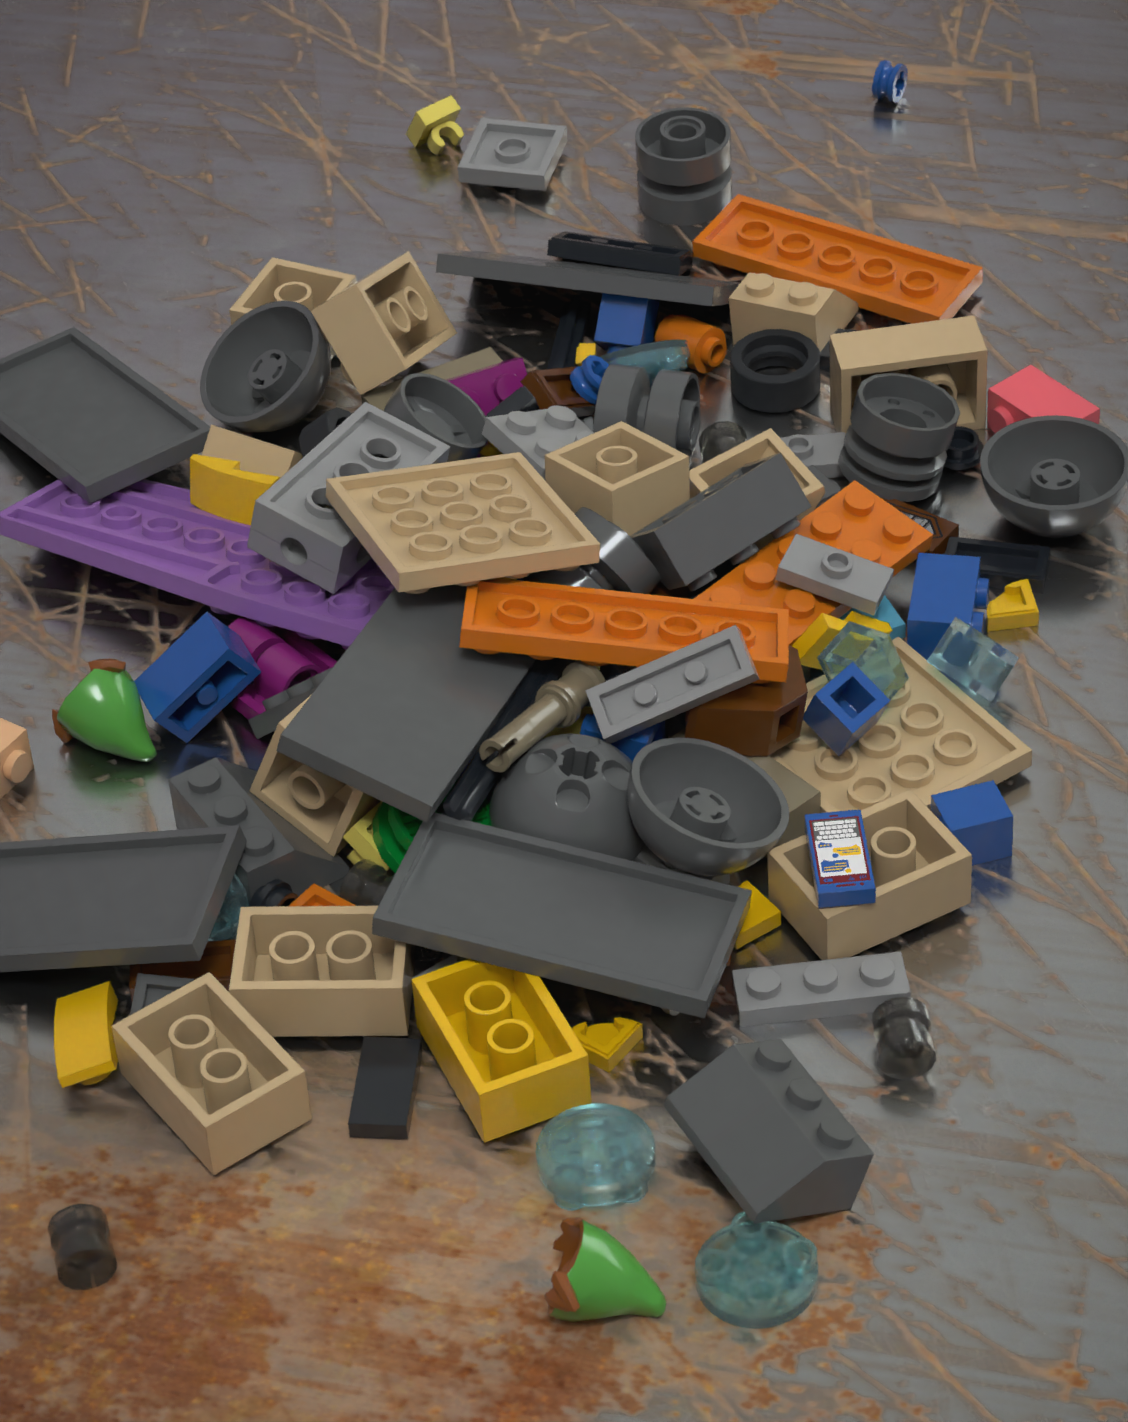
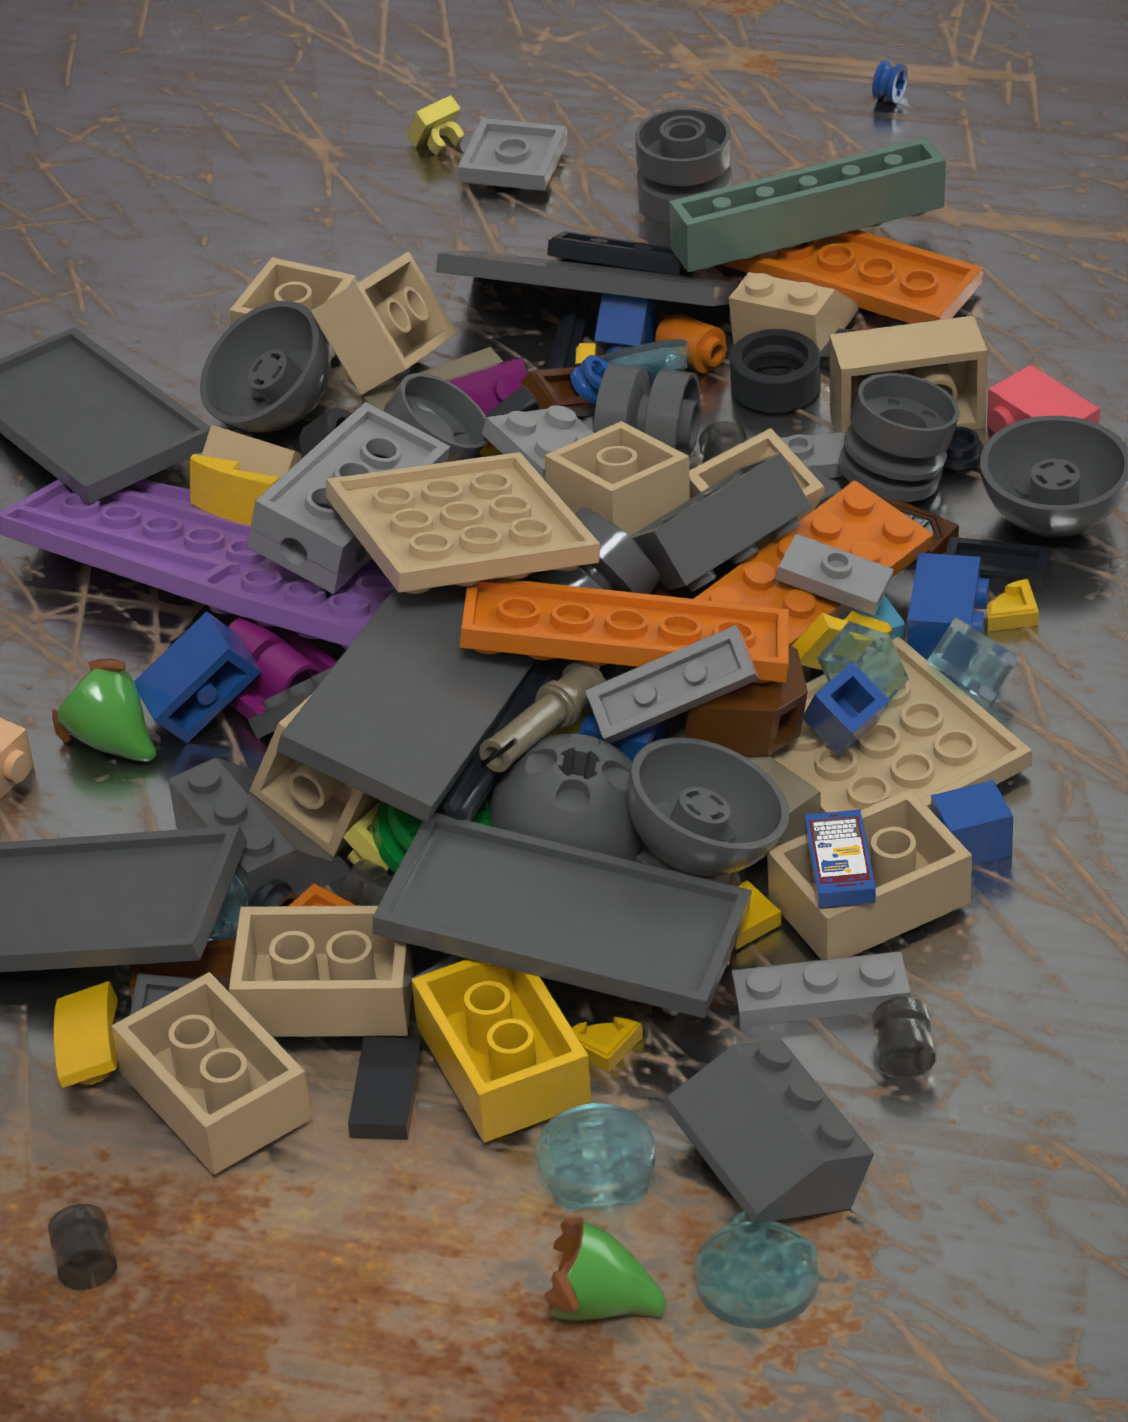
none -> sand green brick [669,137,946,272]

